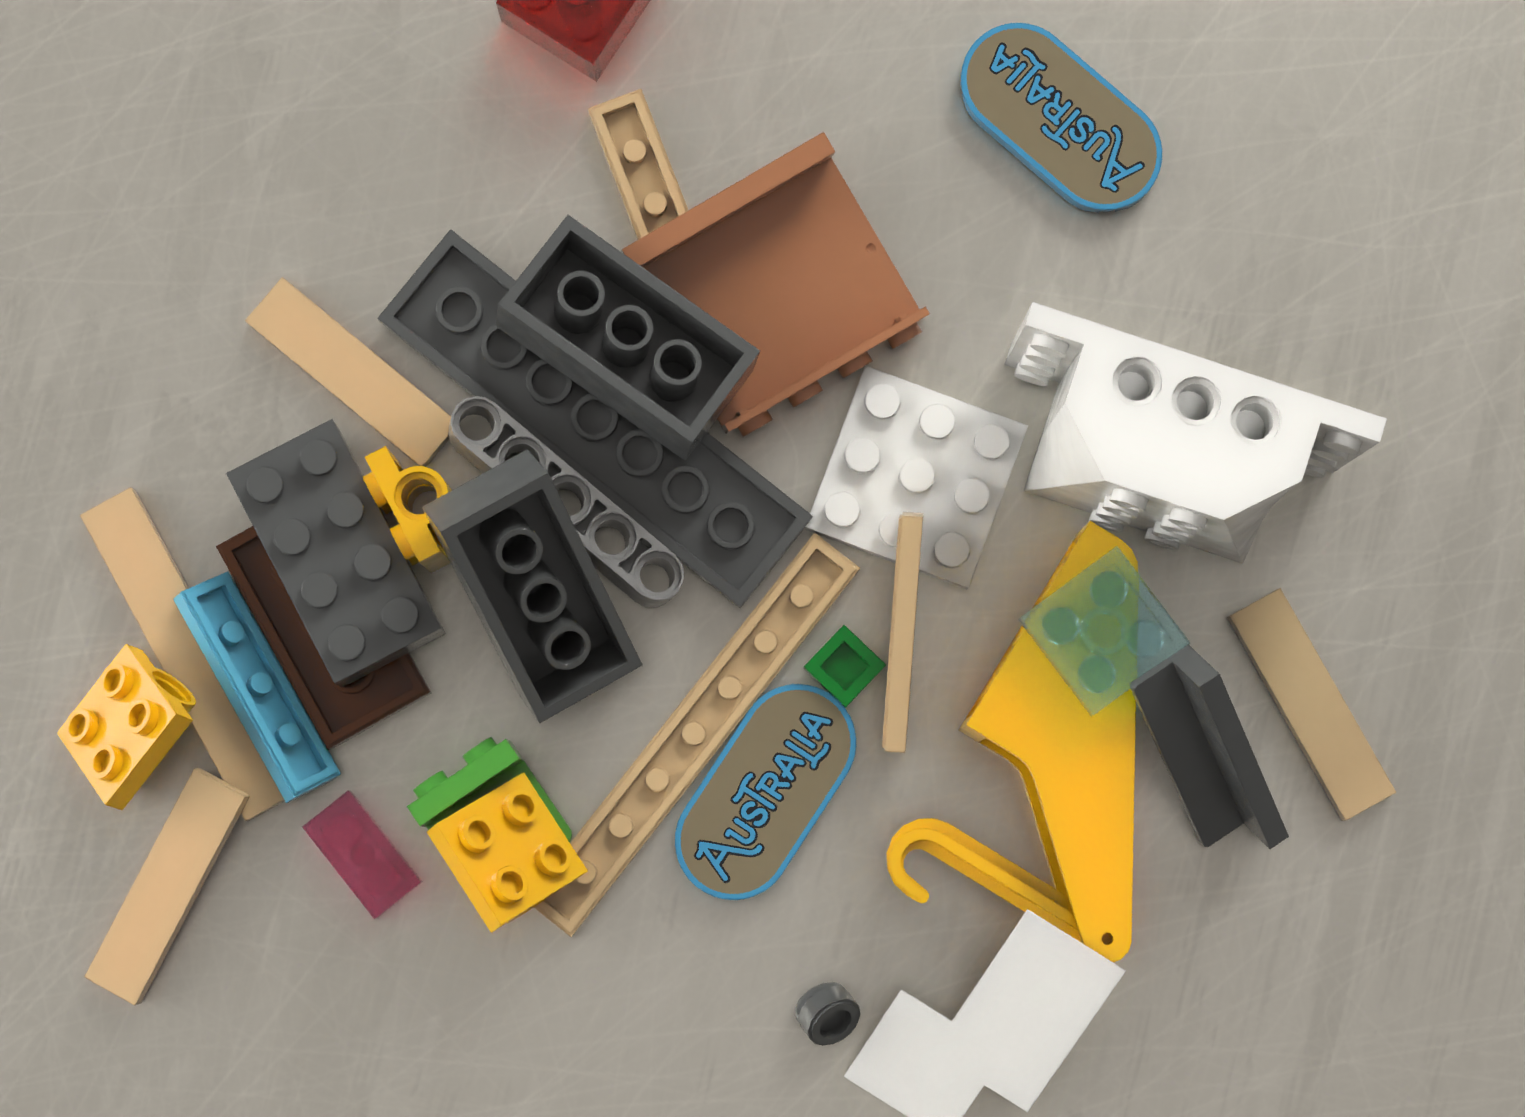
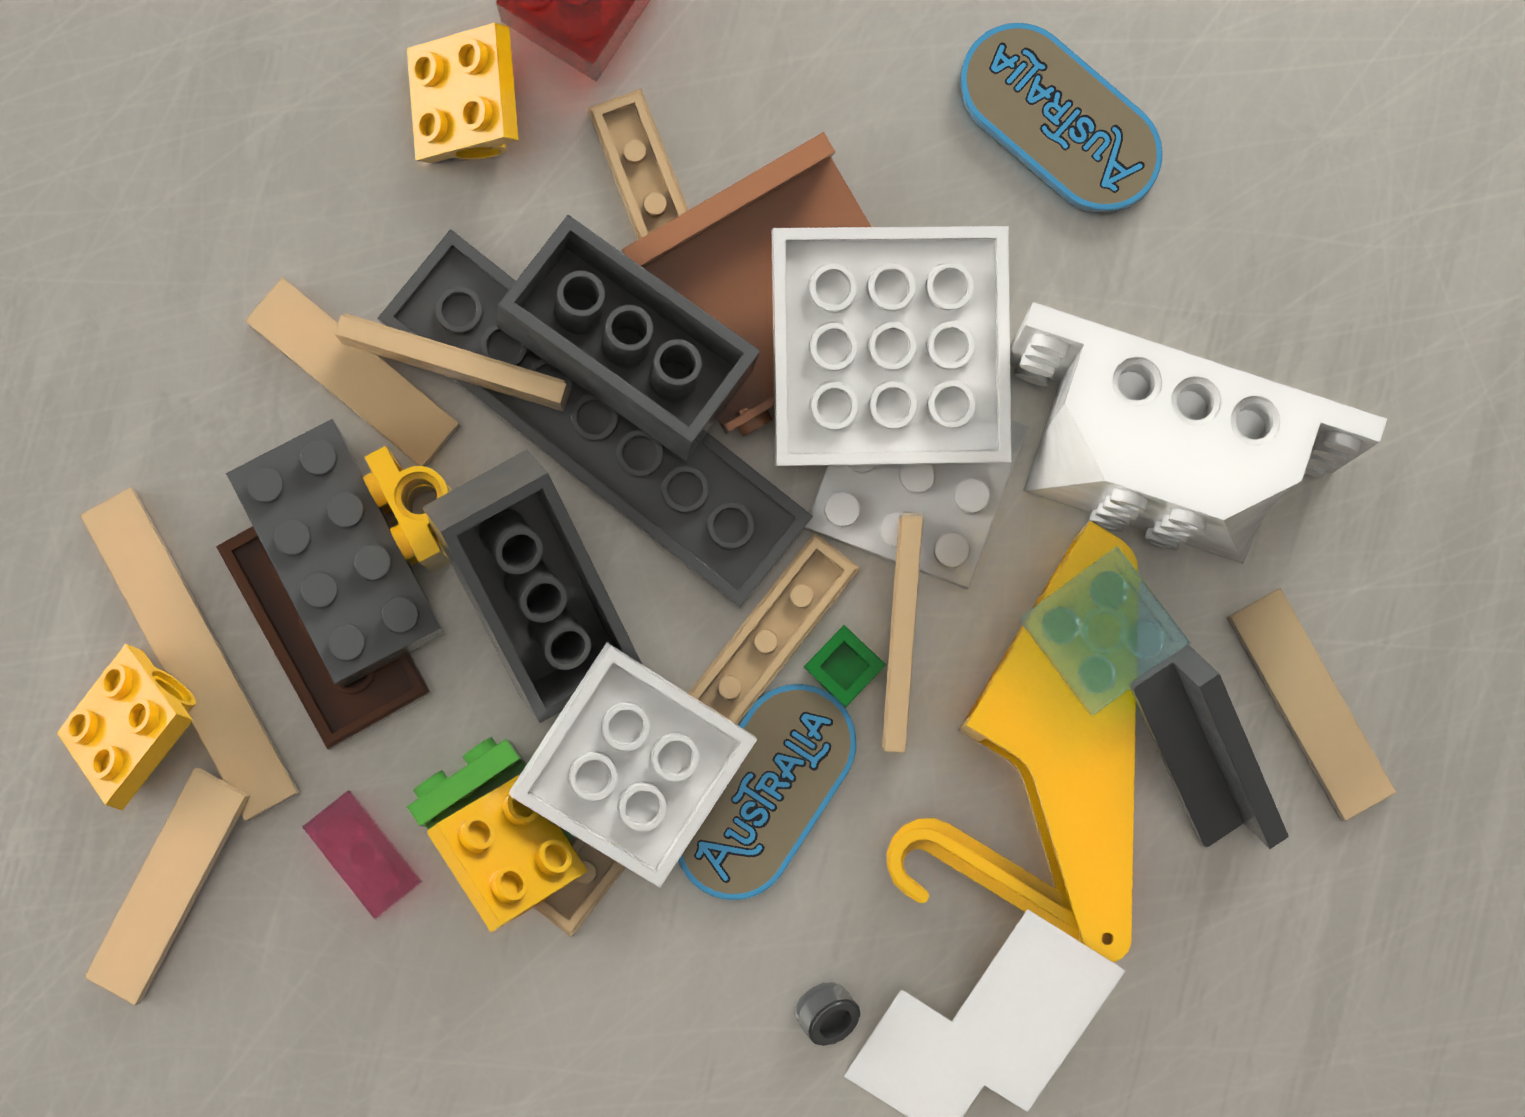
medium azure tile [173,571,341,803] -> none
light grey beam [448,396,684,608] -> none
none -> tan tile [334,313,570,412]
none -> yellow plate [407,23,519,163]
none -> white plate [509,643,757,888]
none -> white plate [771,226,1011,466]

